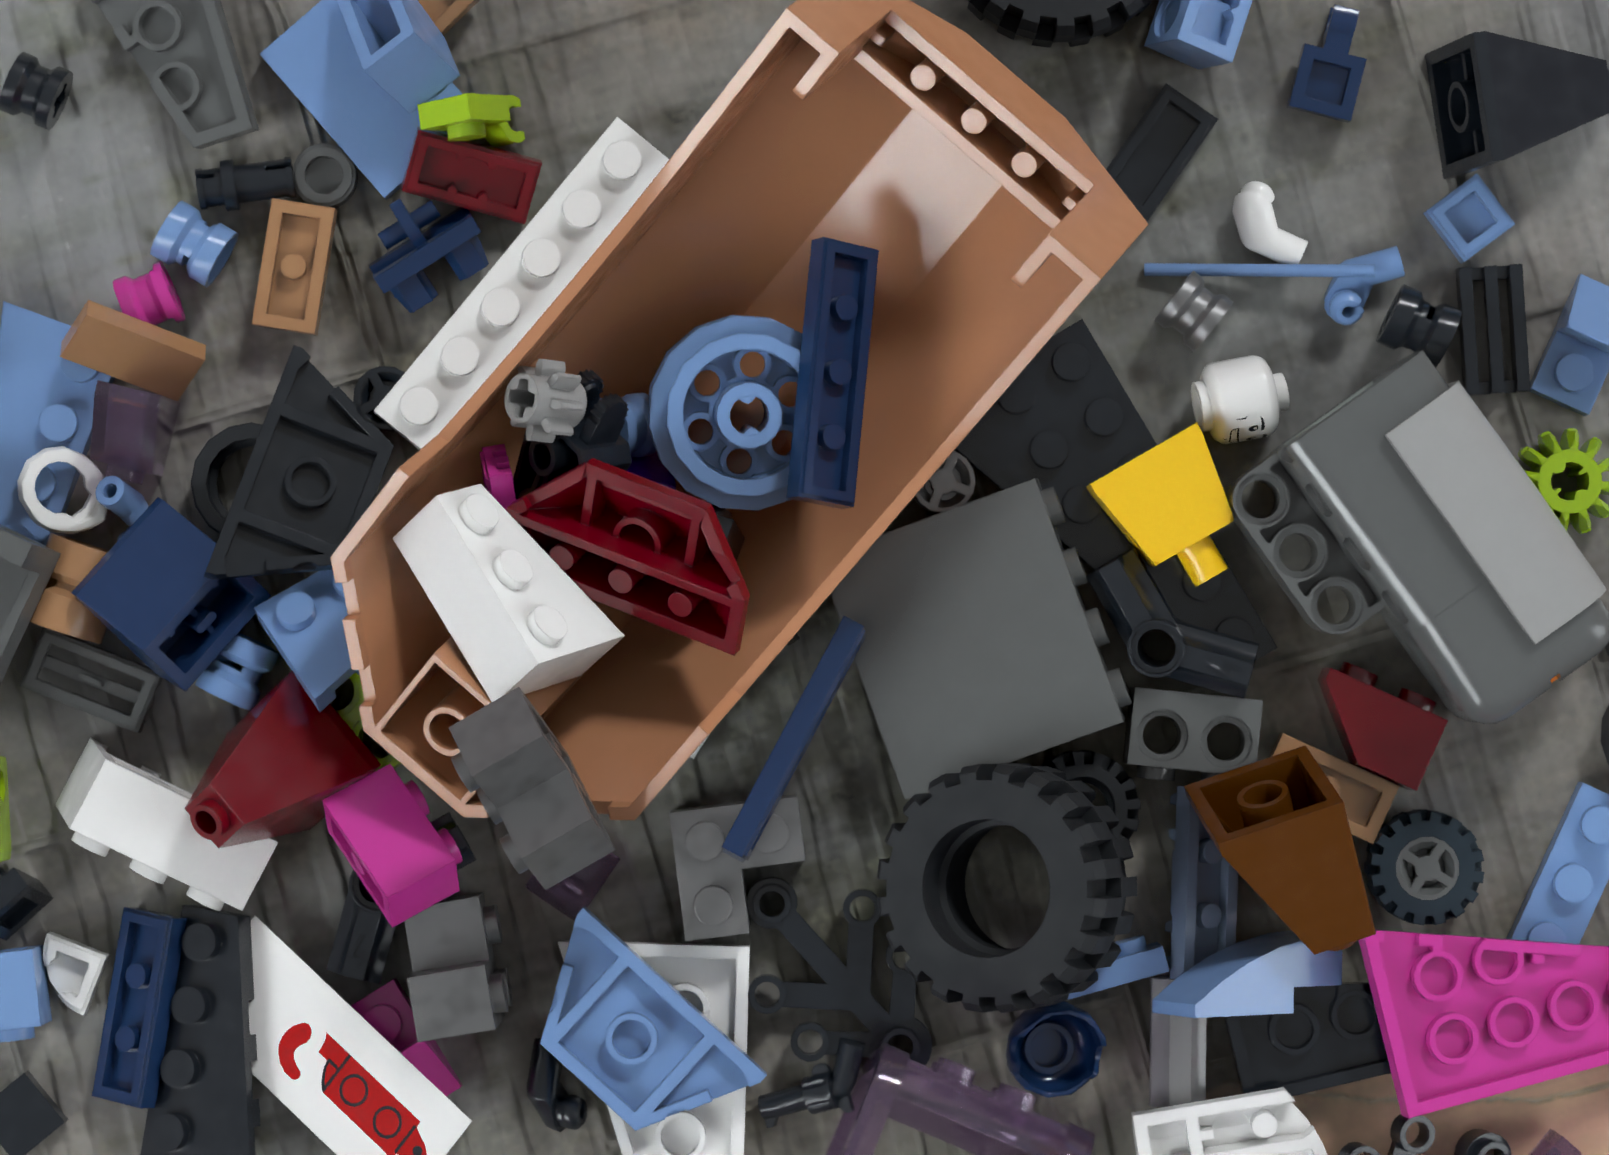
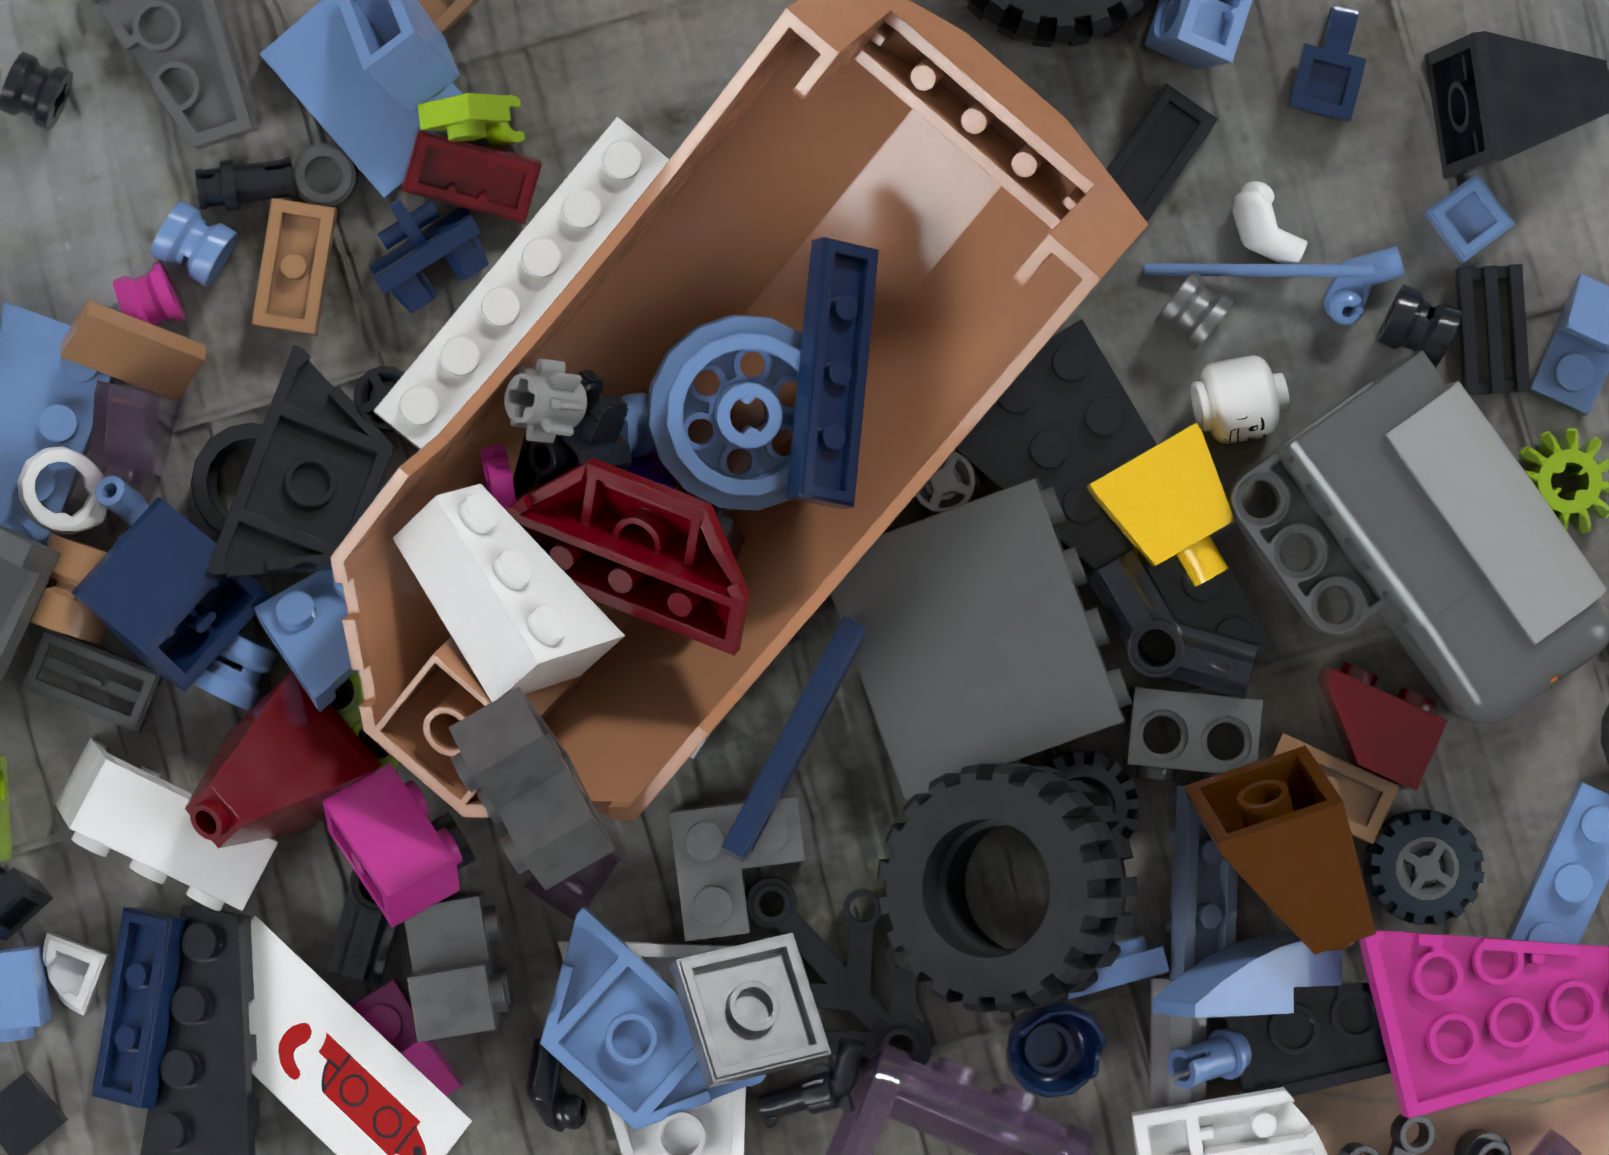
none -> flat silver plate [669,933,831,1088]
none -> medium blue pin [1167,1028,1251,1089]

